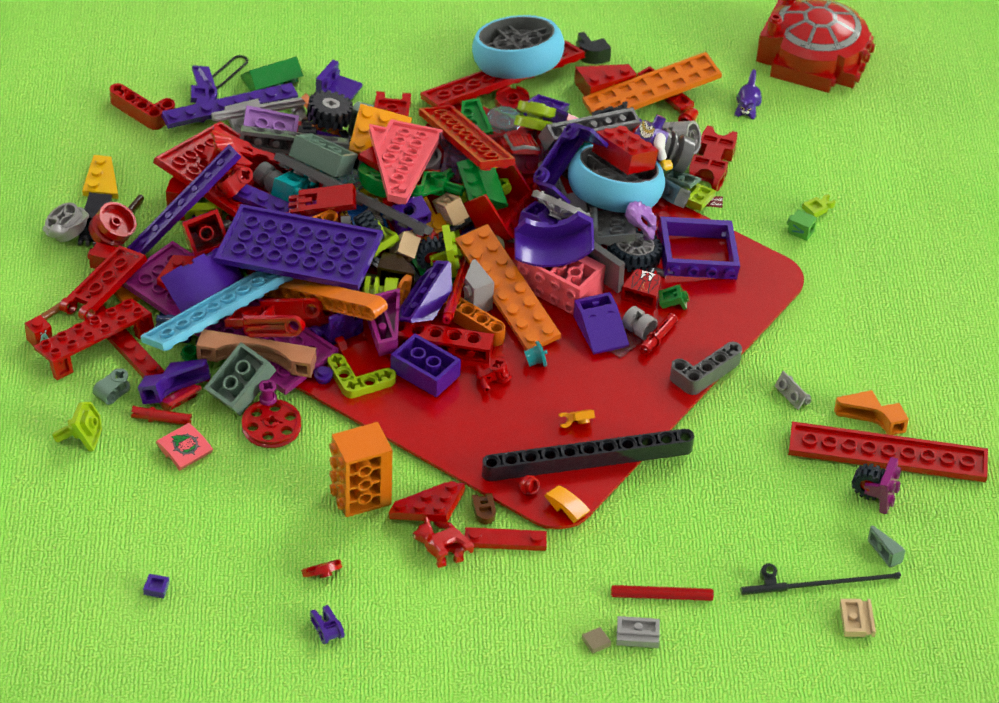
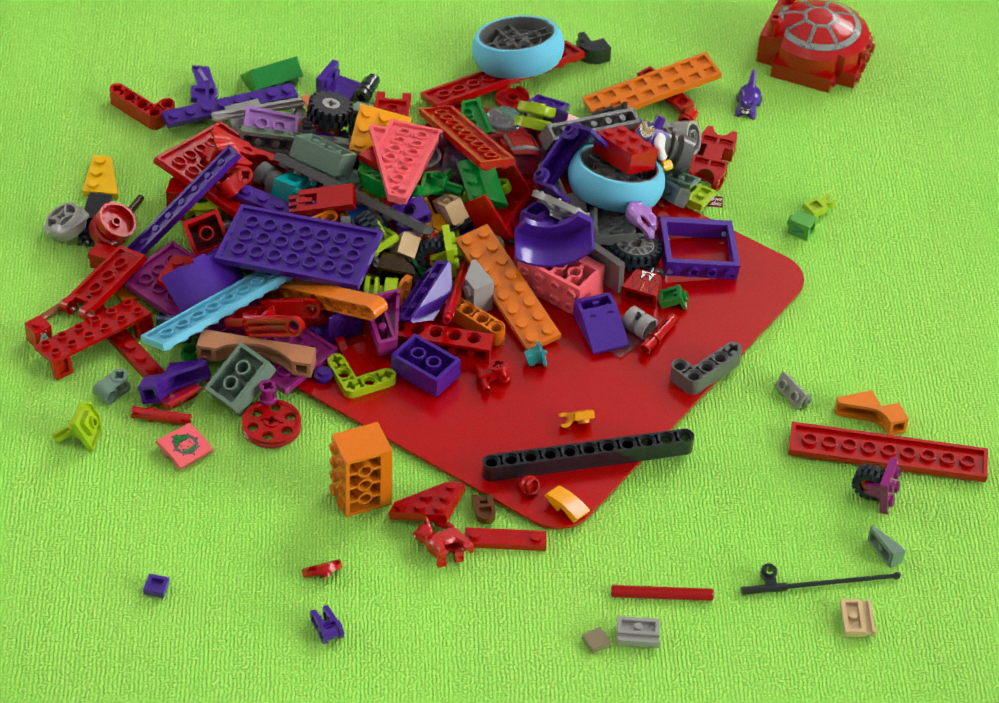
black piece [212,55,248,89] -> none
red wedge [574,64,637,96] -> none
none -> black axle [353,74,380,103]

